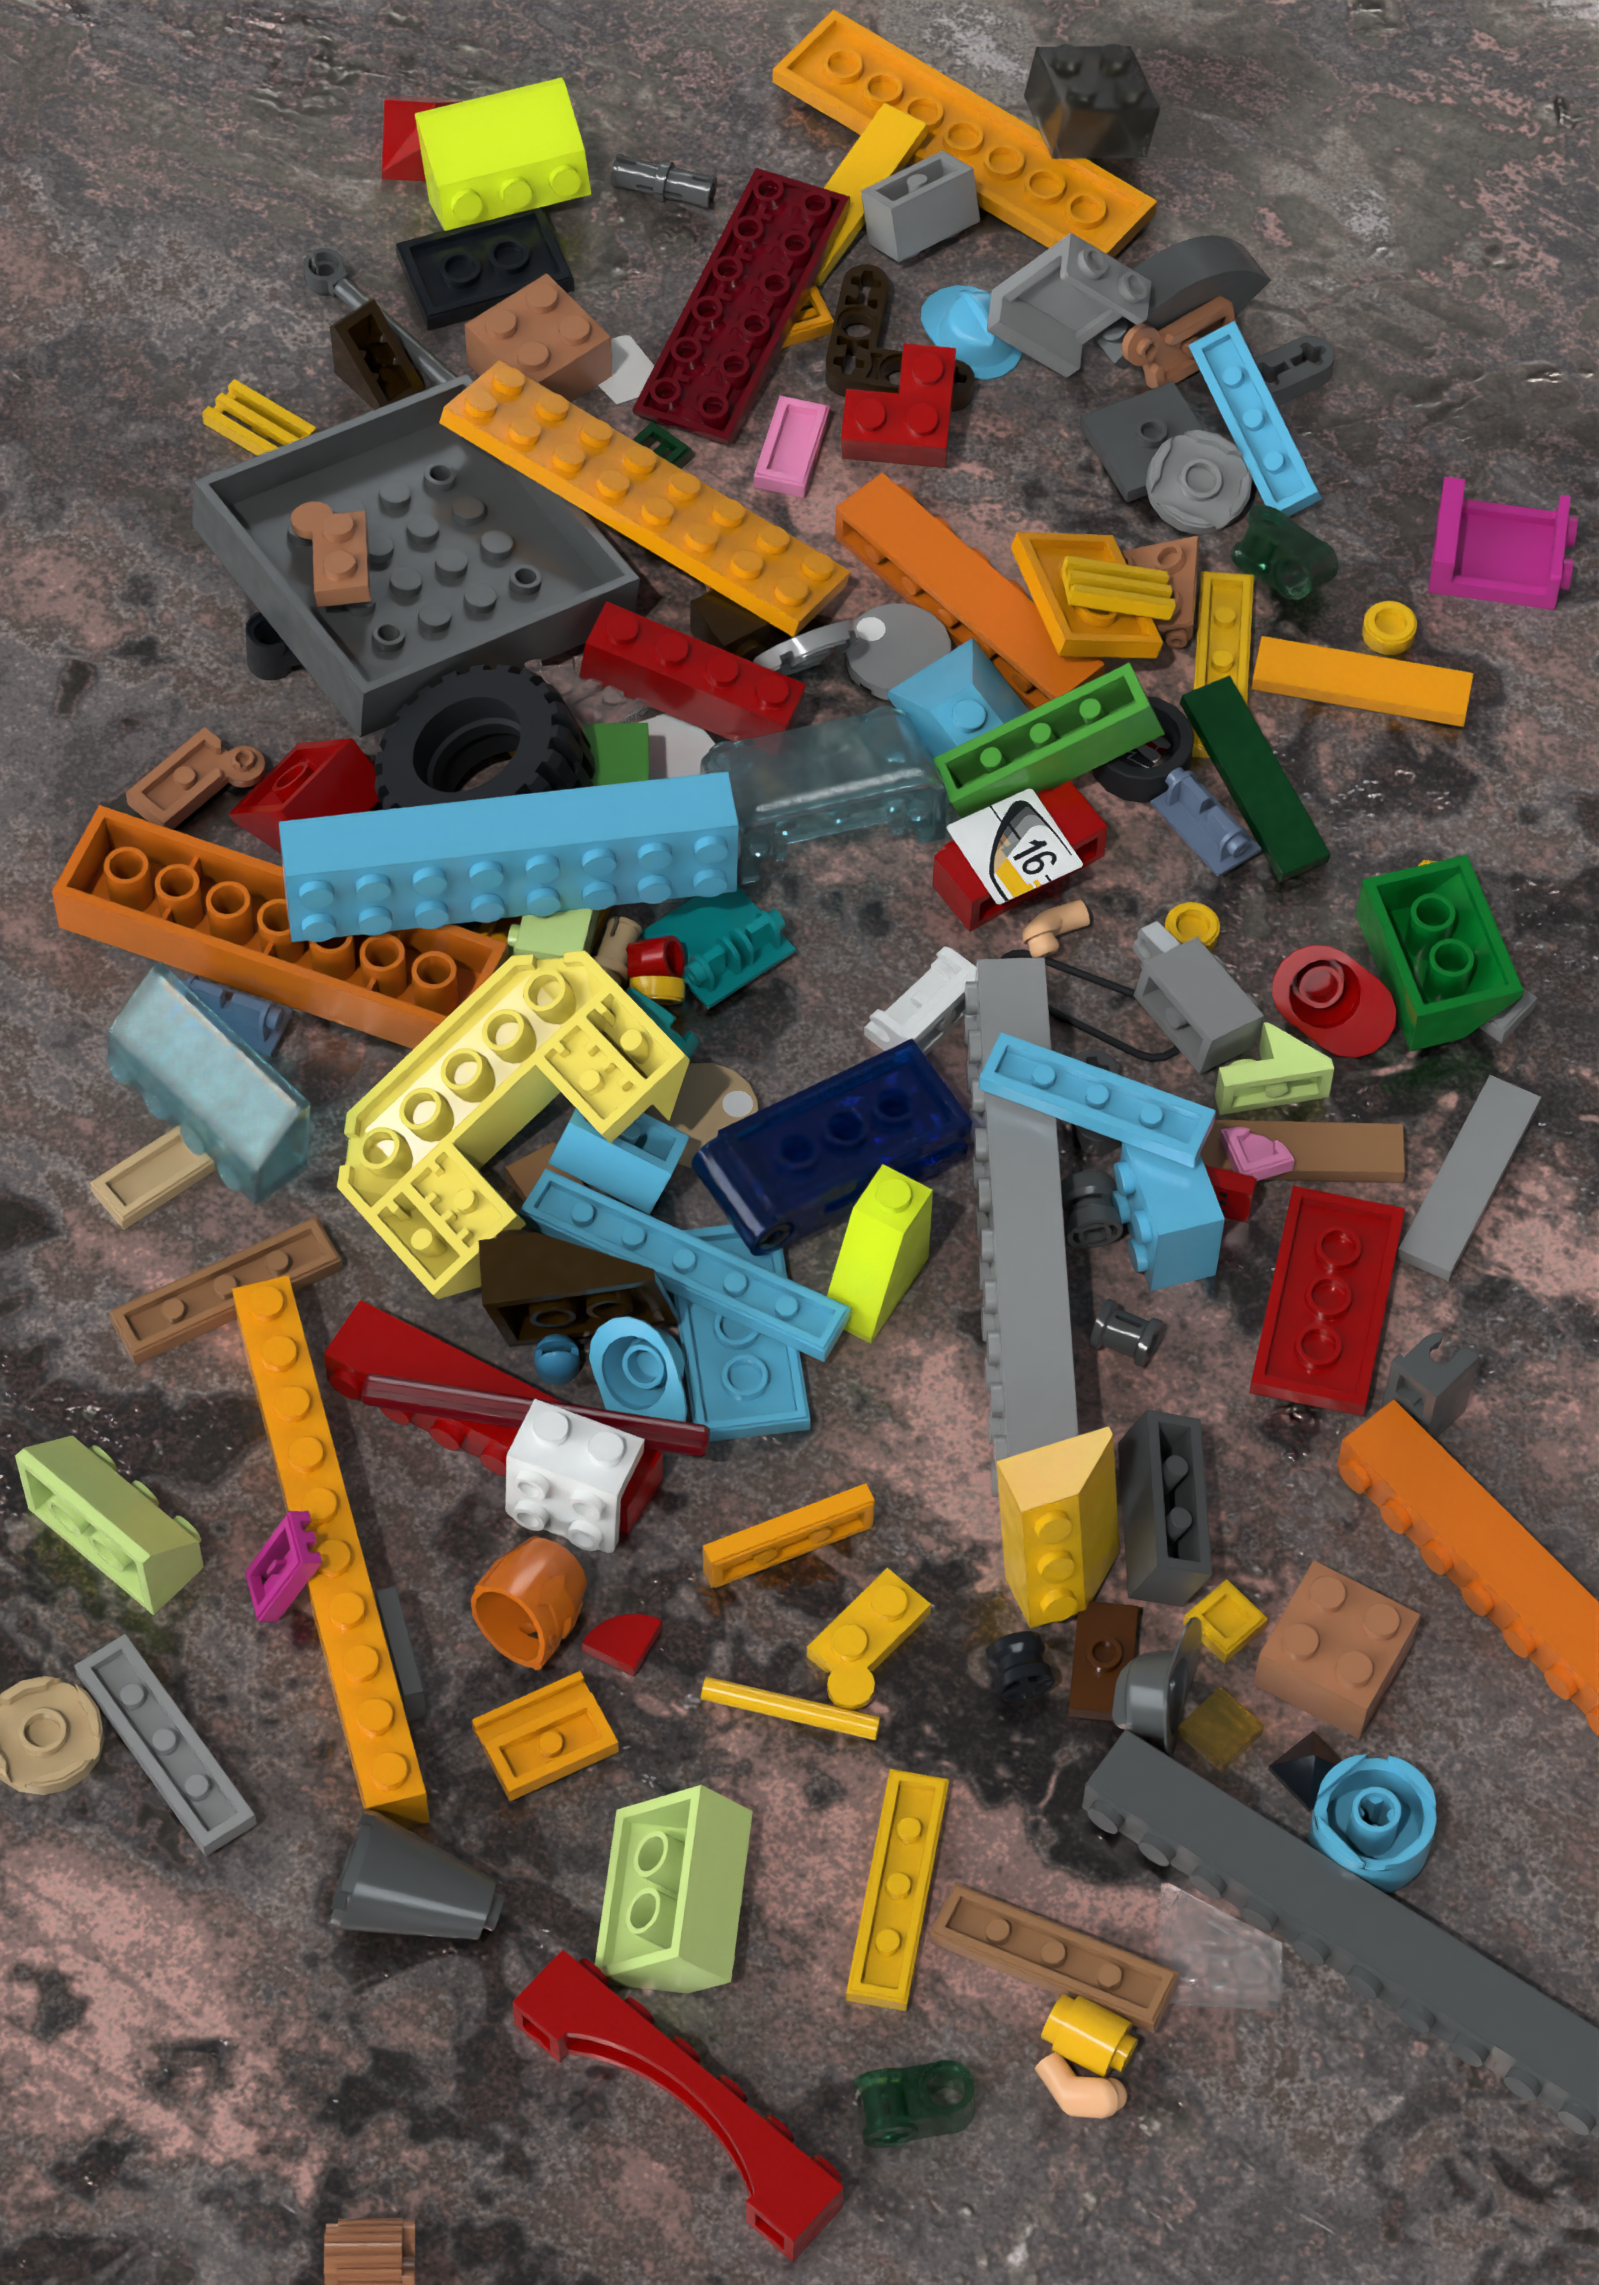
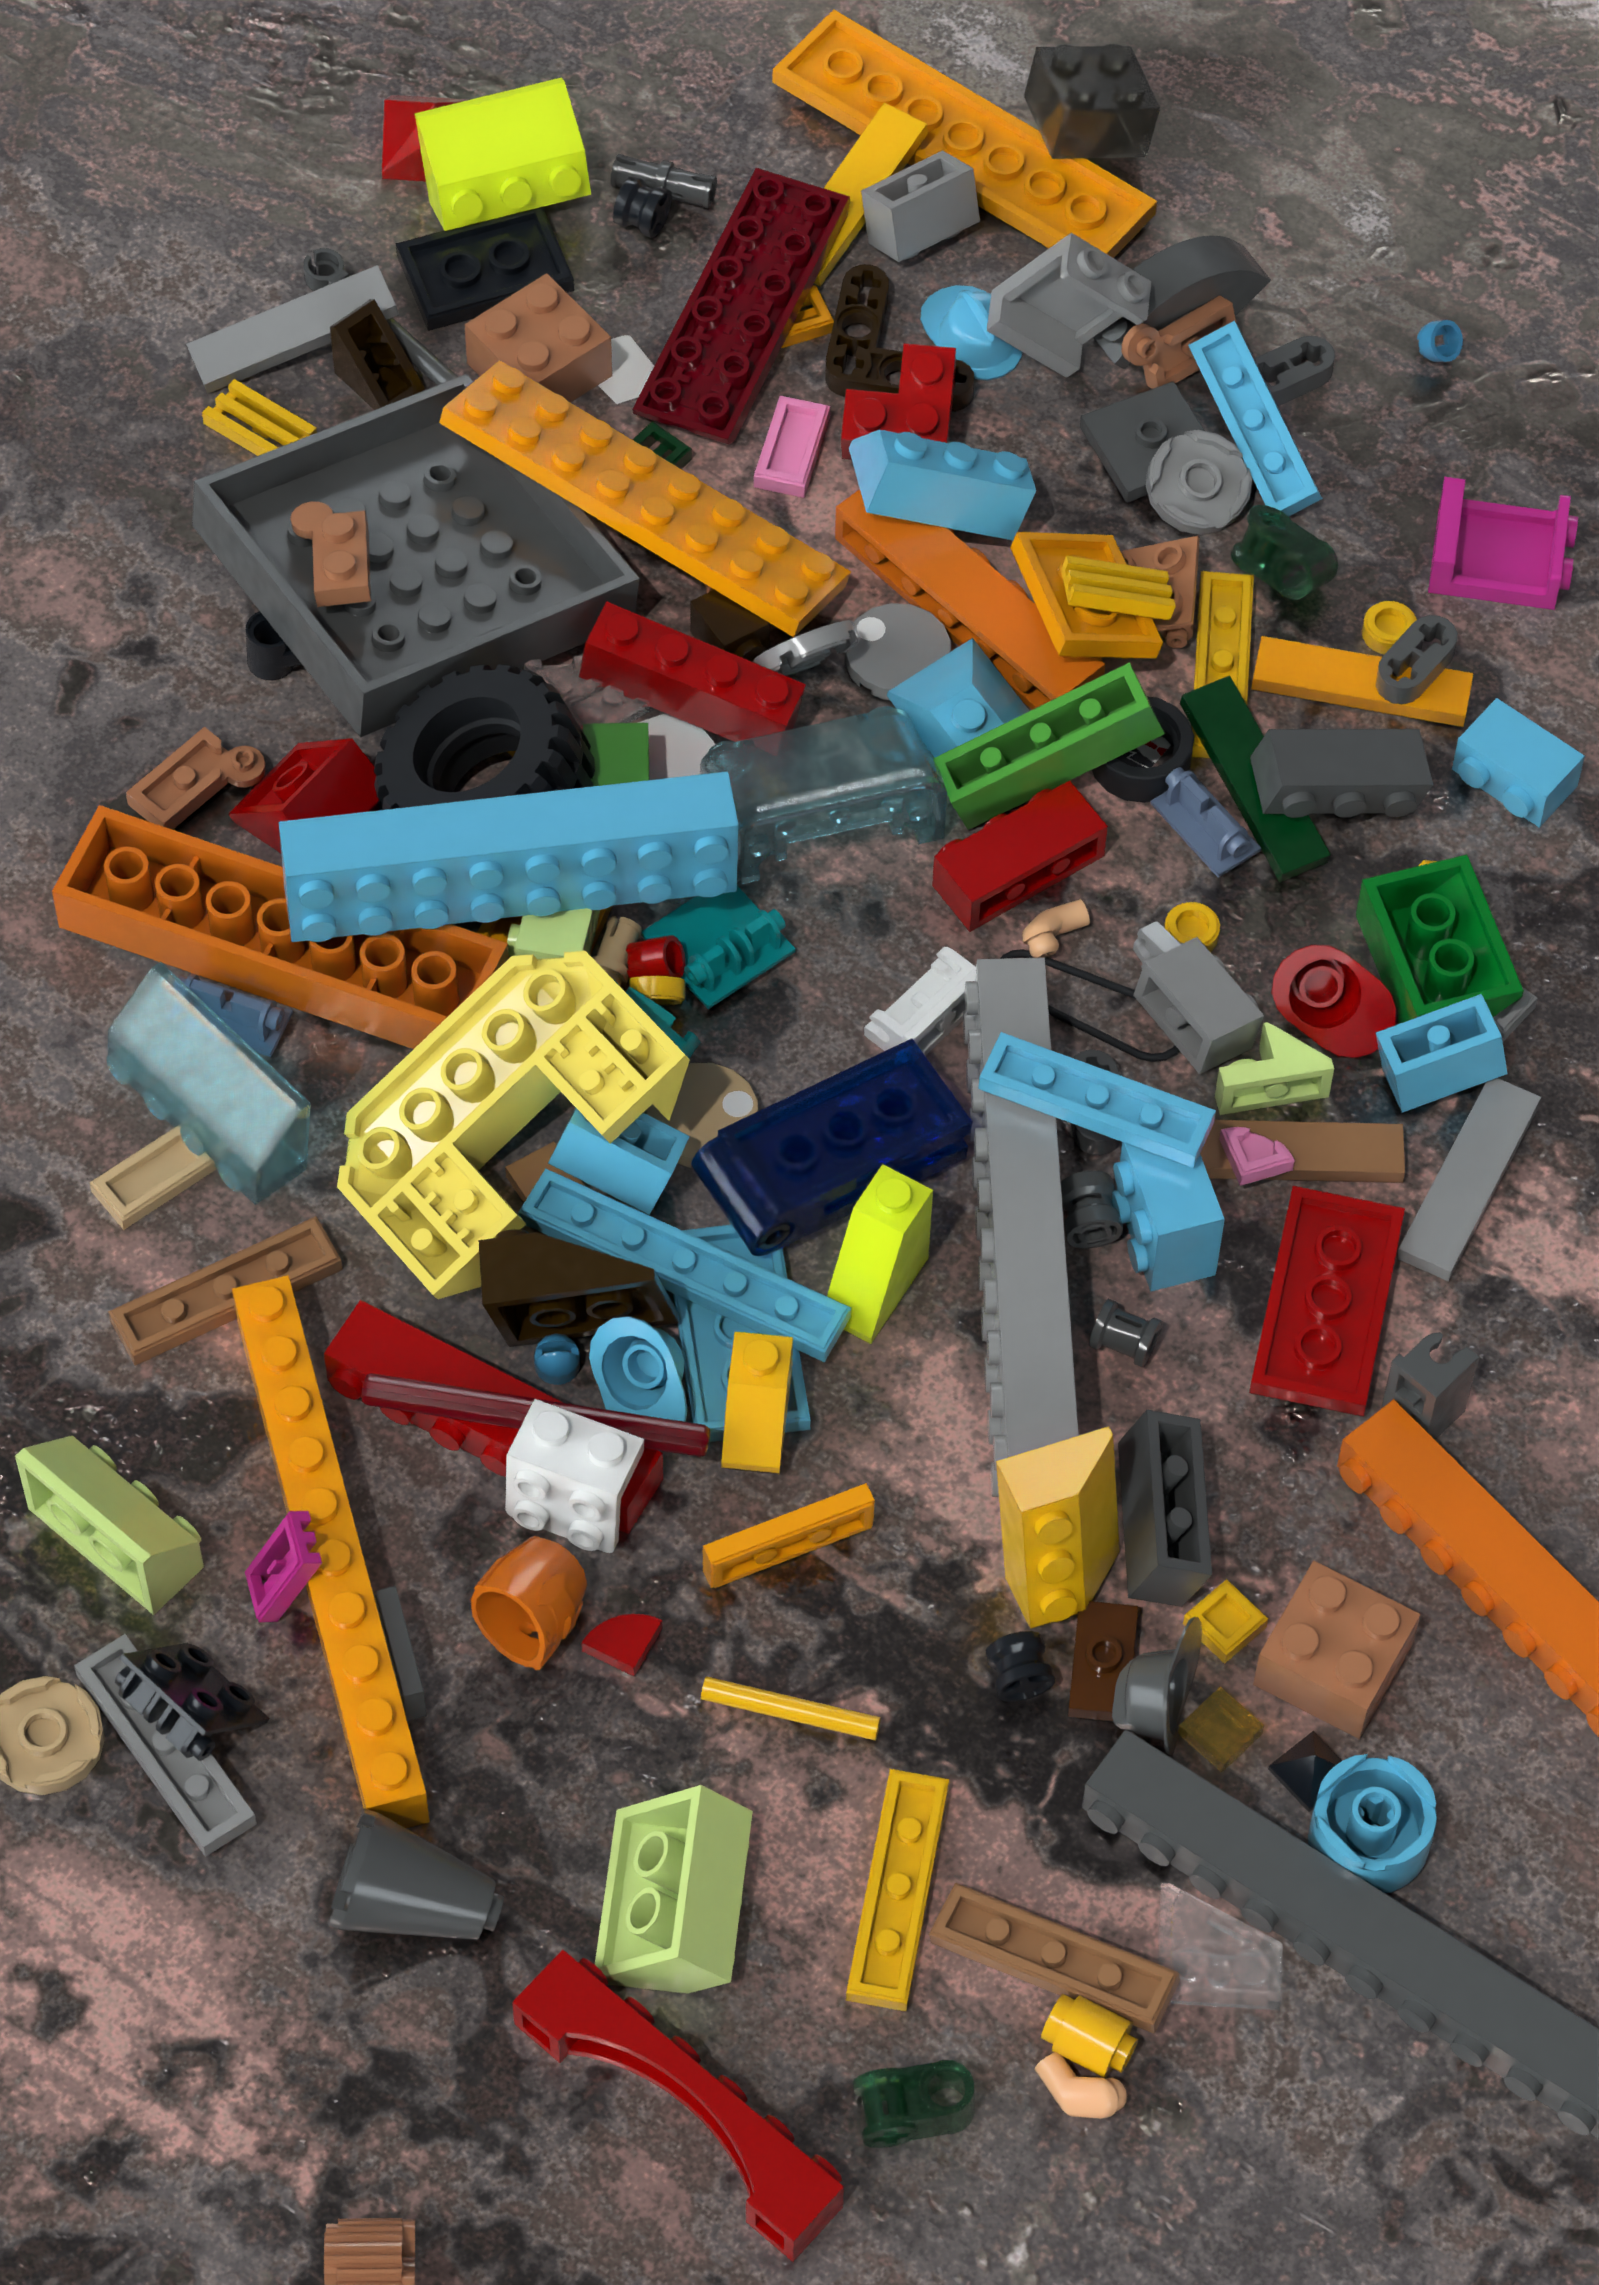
light orange plate [471,1671,619,1802] -> none
yellow hinge [807,1568,931,1711] -> none
sticker [947,788,1083,904] -> none
red tile [1205,1165,1257,1223] -> none
none -> black hinge [115,1643,270,1761]
none -> light grey tile [186,265,399,394]
none -> black wheel [613,175,672,238]
none -> yellow slope [721,1331,793,1473]
none -> medium azure slope [849,429,1036,541]
none -> dark grey brick [1250,729,1433,818]
none -> dark grey beam [1376,615,1458,704]
none -> medium azure brick [1376,994,1508,1113]
none -> dark azure hinge [1417,320,1463,362]
none -> medium azure brick [1452,698,1585,828]

